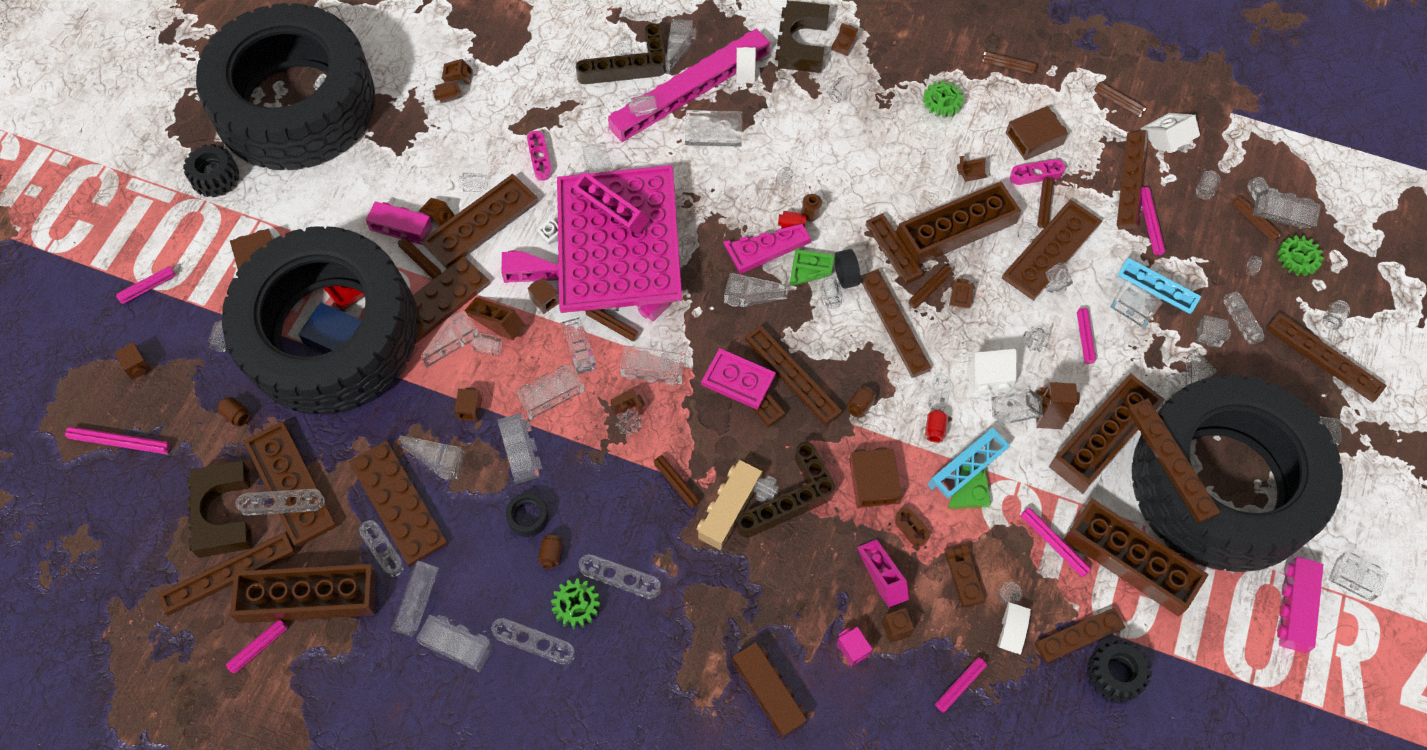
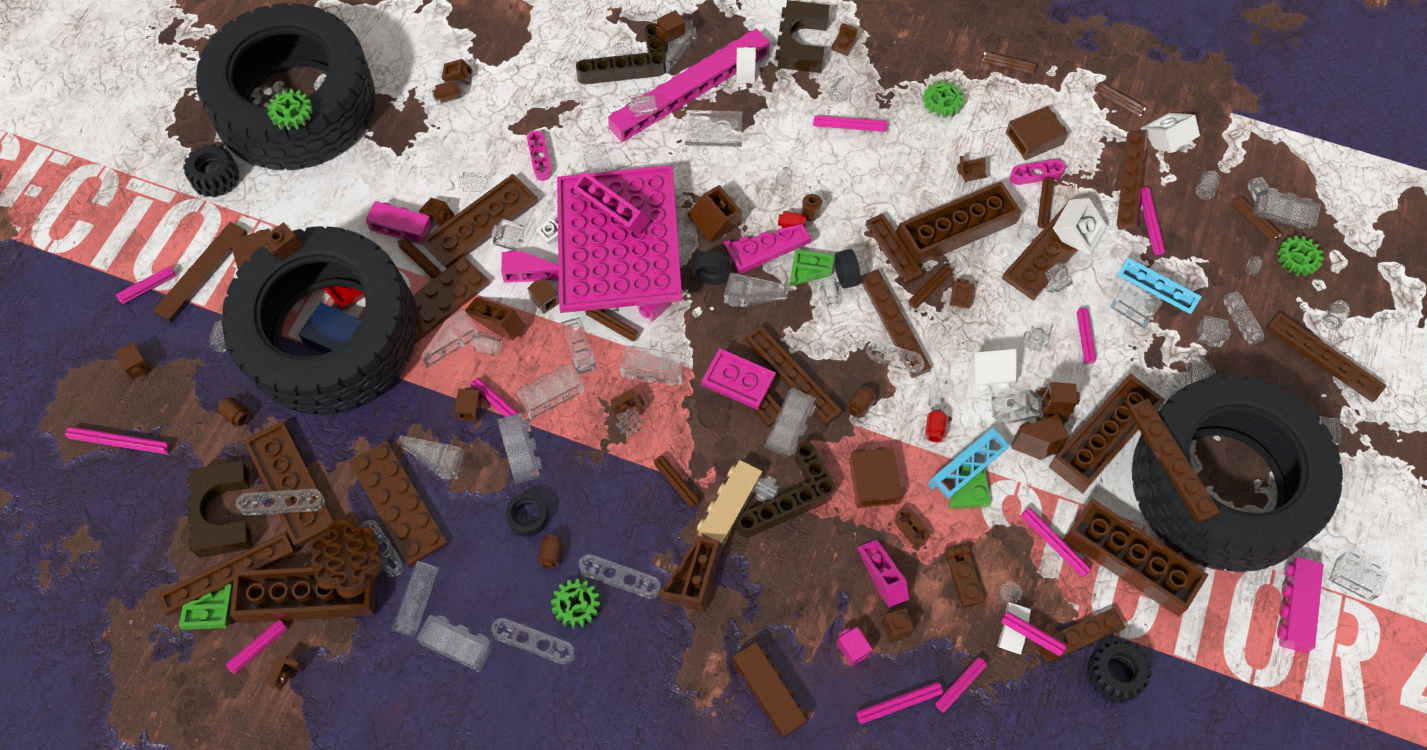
none -> reddish brown tile [153,222,248,322]
none -> bright green wing [179,584,233,630]
none -> clear hinge [258,84,275,101]
none -> reddish brown brick [263,222,303,261]
none -> reddish brown bracket [266,655,304,690]
none -> bright green gear [267,89,313,130]
none -> reddish brown plate [310,519,382,597]
none -> dark pink axle [471,378,520,423]
none -> clear brick [492,219,524,250]
none -> reddish brown brick [656,10,685,43]
none -> reddish brown wedge [658,536,723,612]
none -> reddish brown slope [687,185,742,243]
none -> black tyre [691,251,731,285]
none -> clear brick [764,388,816,458]
none -> dark pink axle [813,115,887,132]
none -> dark pink axle [856,682,943,724]
none -> clear beam [866,341,925,373]
none -> dark pink axle [1001,612,1066,656]
none -> reddish brown slope [1010,414,1069,460]
none -> white slope [1053,198,1107,254]

